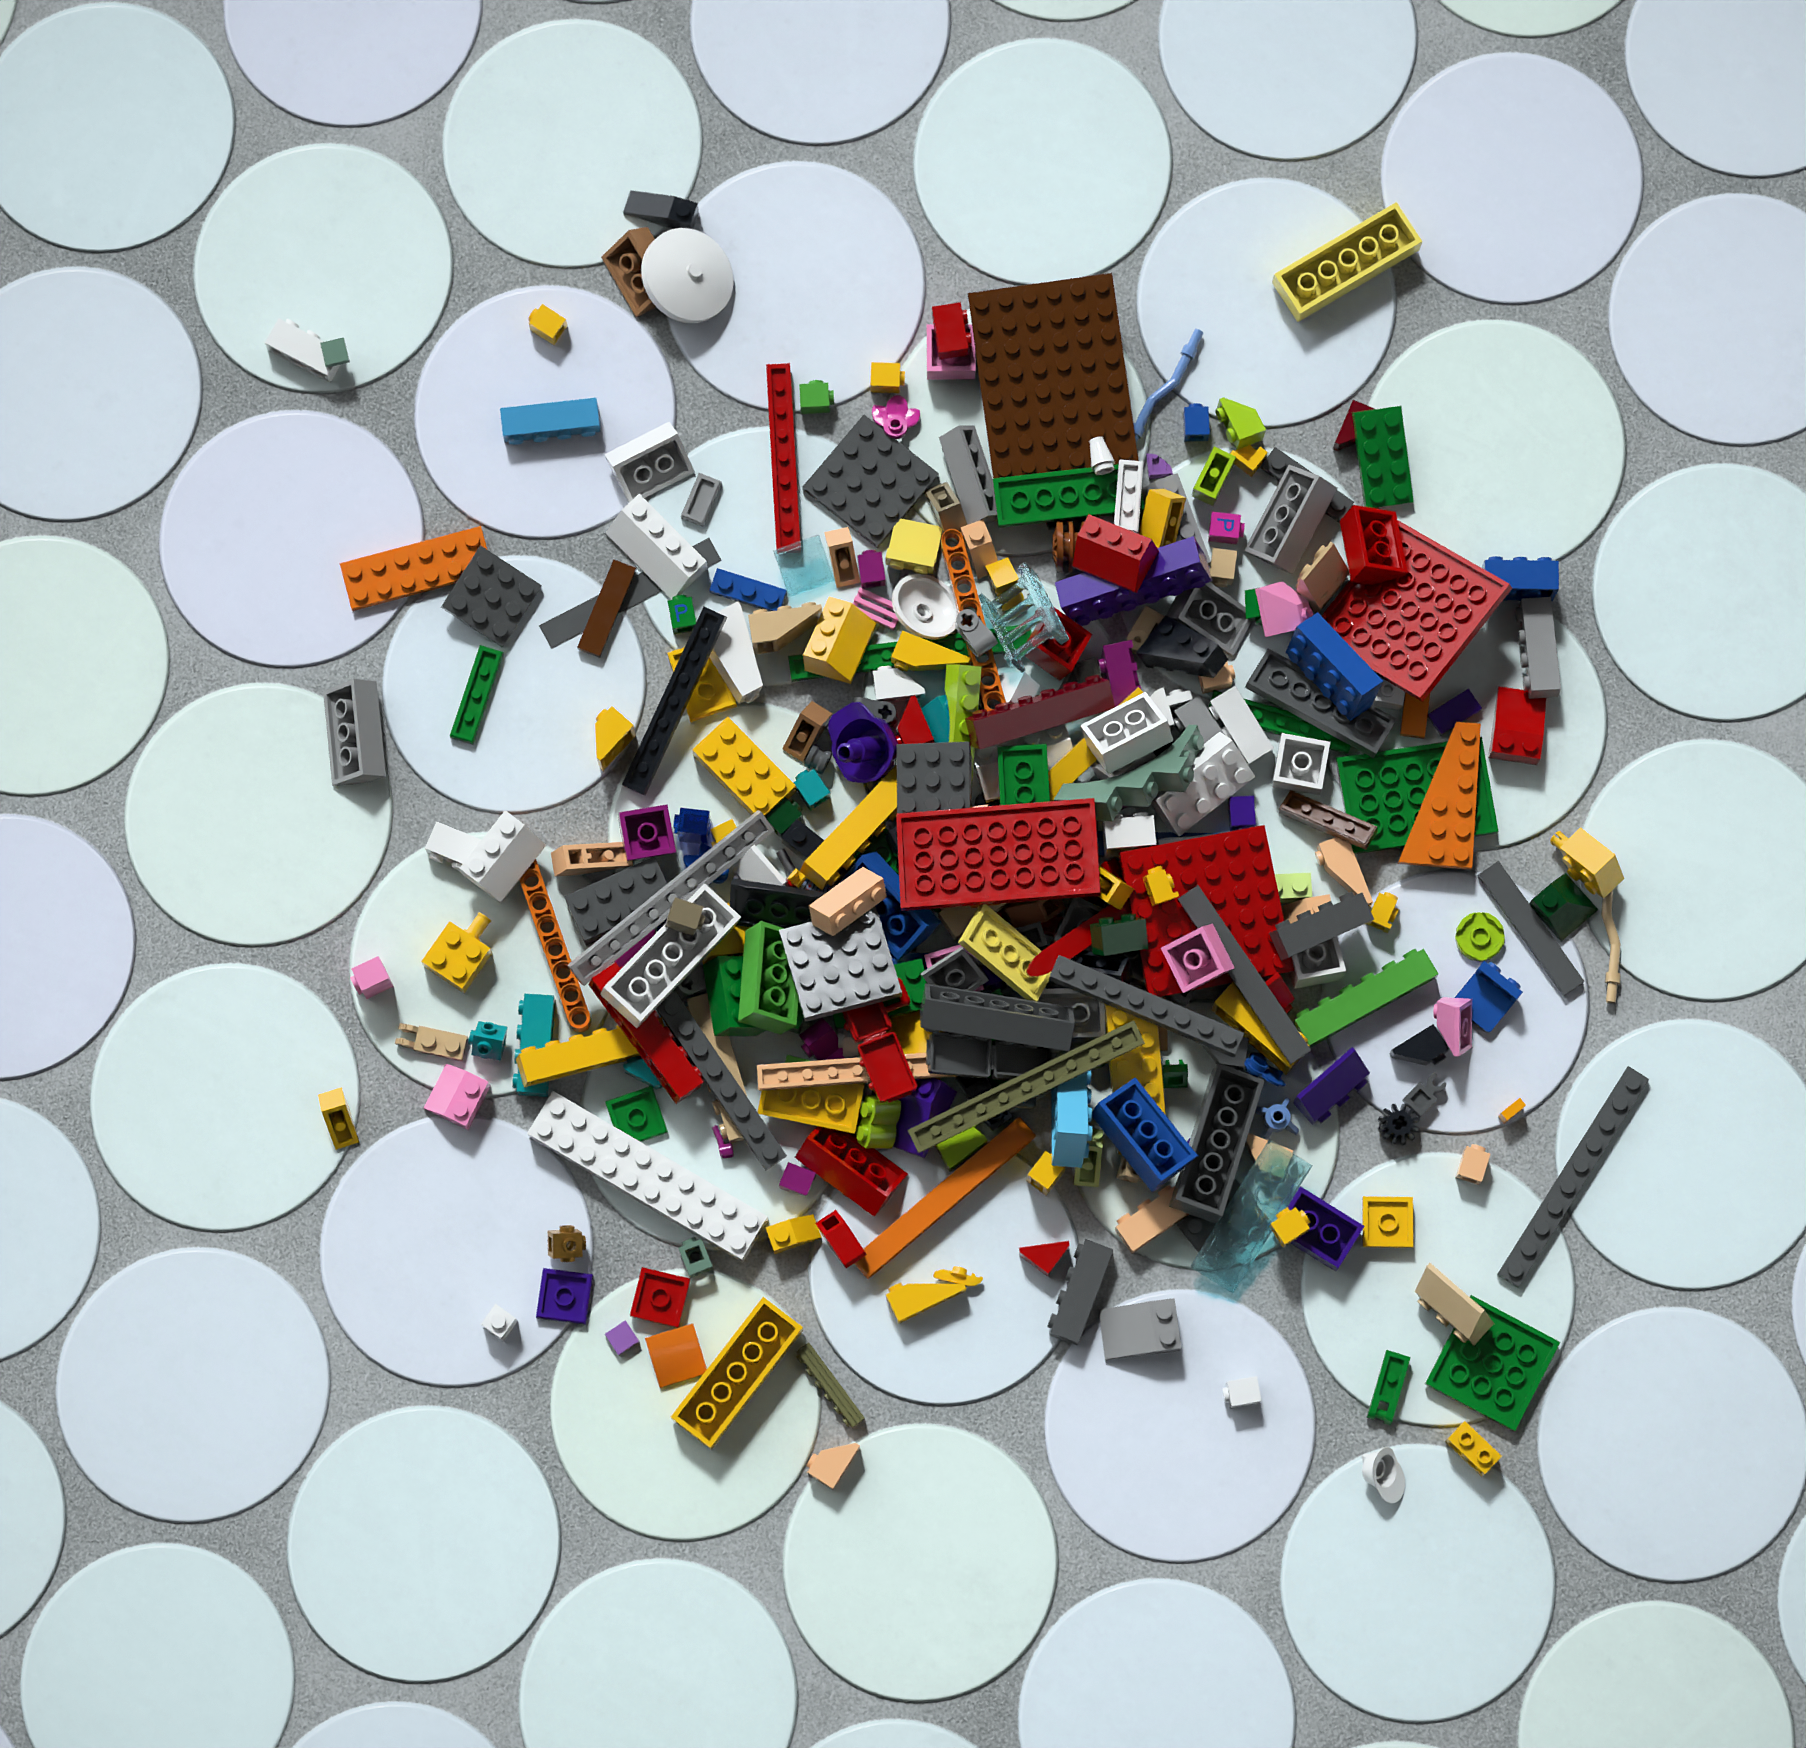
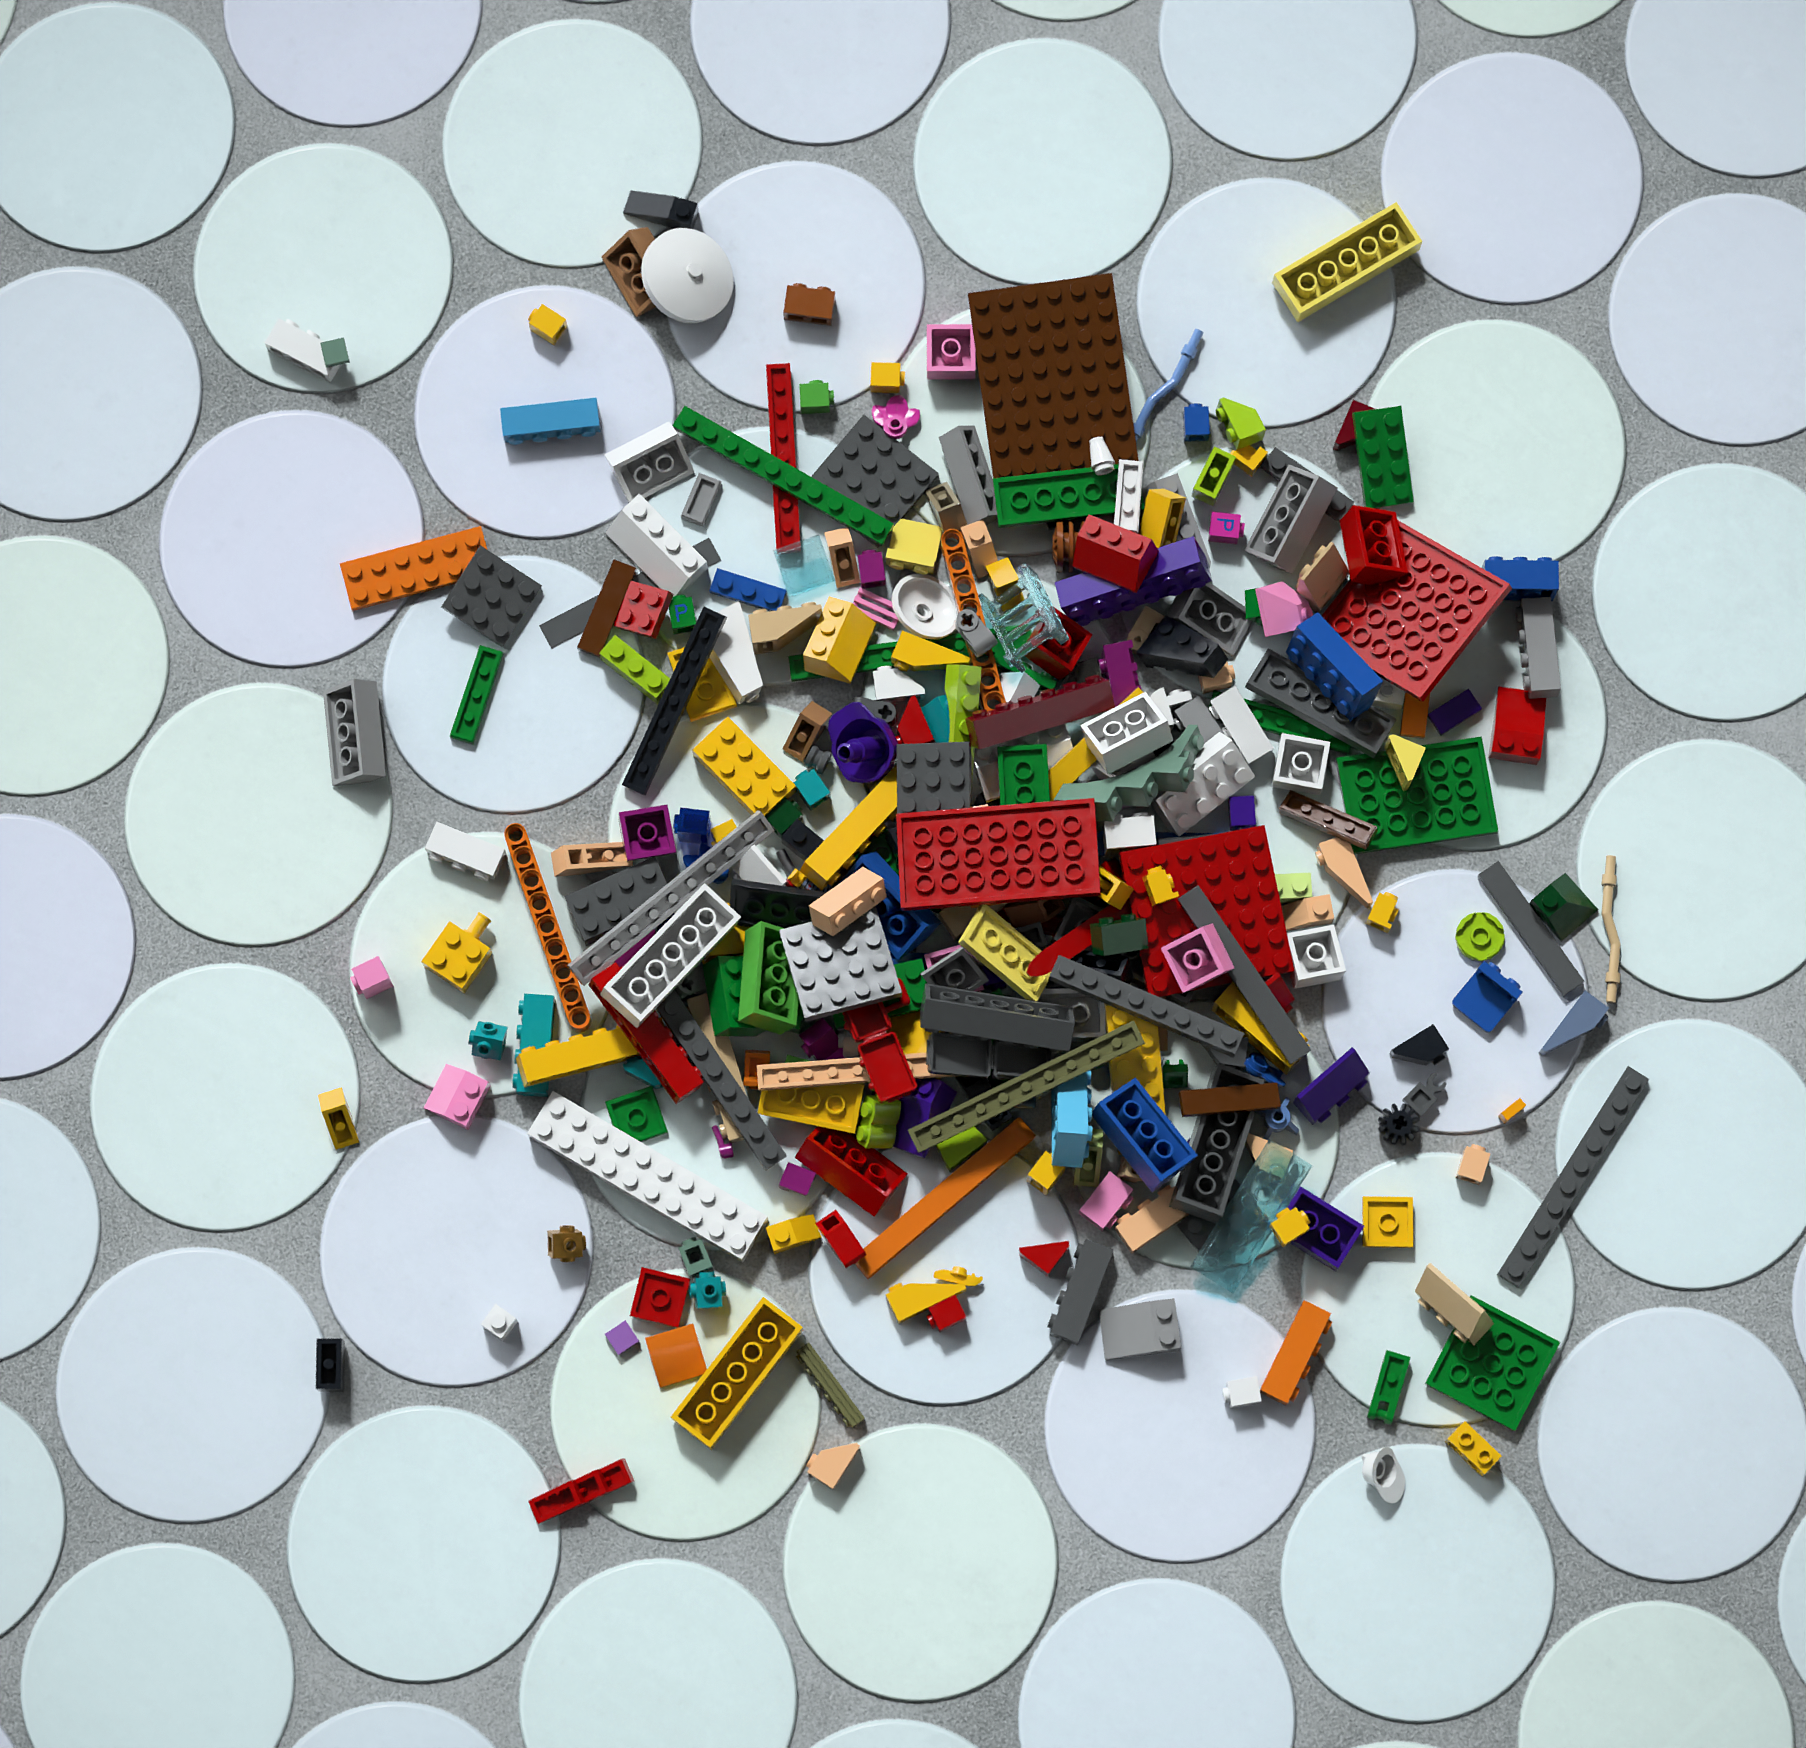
tan hinge [395,1023,468,1061] -> none
white slope [459,810,546,903] -> none
dark purple tile [536,1268,593,1325] -> none
yellow slope [595,706,636,771] -> none
dark tan brick [665,897,705,936] -> none
red brick [932,302,972,360] -> none
medium lavender tile [1146,454,1173,479] -> none
tan brick [1210,548,1237,587] -> none
dark grey brick [1269,891,1374,960] -> none
bright green brick [1293,948,1438,1048] -> none
orange wing [1397,722,1481,870] -> none
bright pink slope [1433,997,1472,1056] -> none
yellow brick [1550,827,1624,899] -> none
none -> black brick [316,1338,345,1392]
none -> red slope [528,1458,634,1524]
none -> lime brick [599,635,670,705]
none -> plate [613,581,674,639]
none -> green plate [672,405,894,546]
none -> teal brick [689,1272,726,1308]
none -> orange bracket [743,1050,770,1090]
none -> dark orange brick [783,283,835,326]
none -> red brick [926,1295,966,1333]
none -> green plate [994,650,1057,691]
none -> bright pink brick [1079,1171,1134,1231]
none -> reddish brown tile [1179,1082,1281,1117]
none -> orange brick [1260,1300,1333,1406]
none -> light yellow slope [1384,734,1425,791]
none -> sand blue slope [1539,990,1609,1056]

